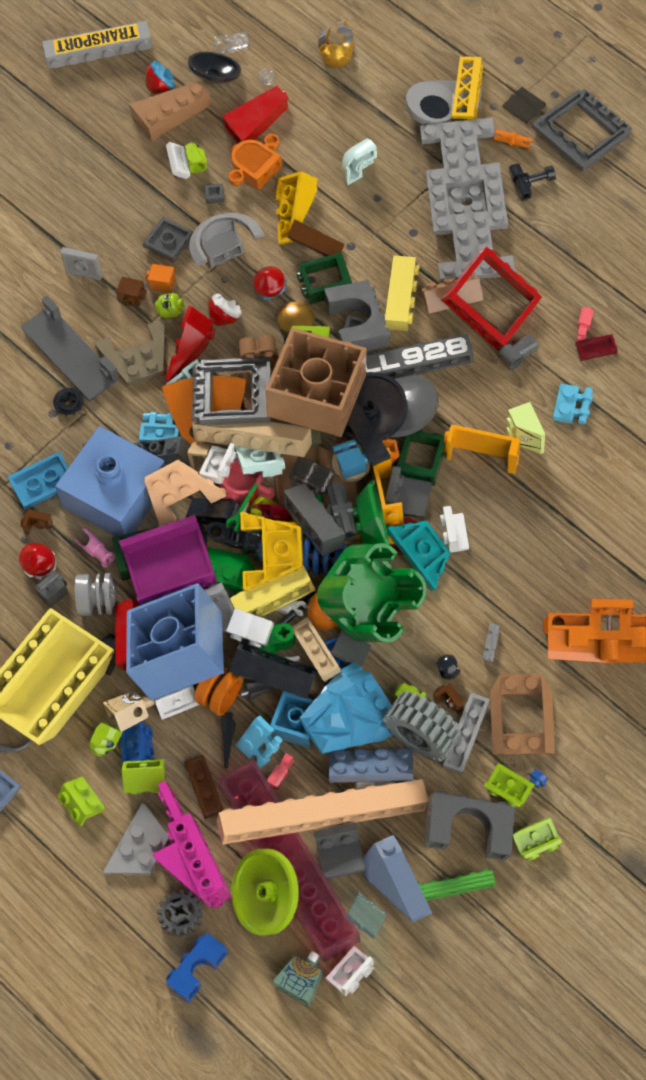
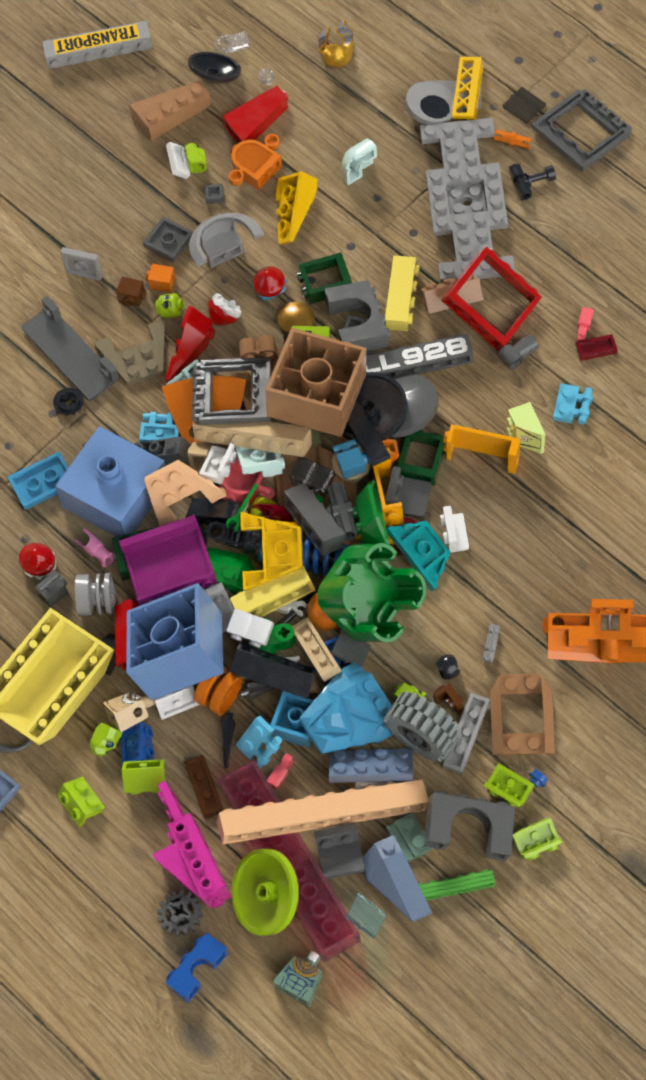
reddish brown bracket [21,509,53,535] -> none
light grey wing [103,803,170,876] -> none
hair [145,61,175,93] -> none
reddish brown tile [287,220,345,257] -> none
white bracket [326,946,374,997] -> none
none -> sand green plate [386,812,433,863]

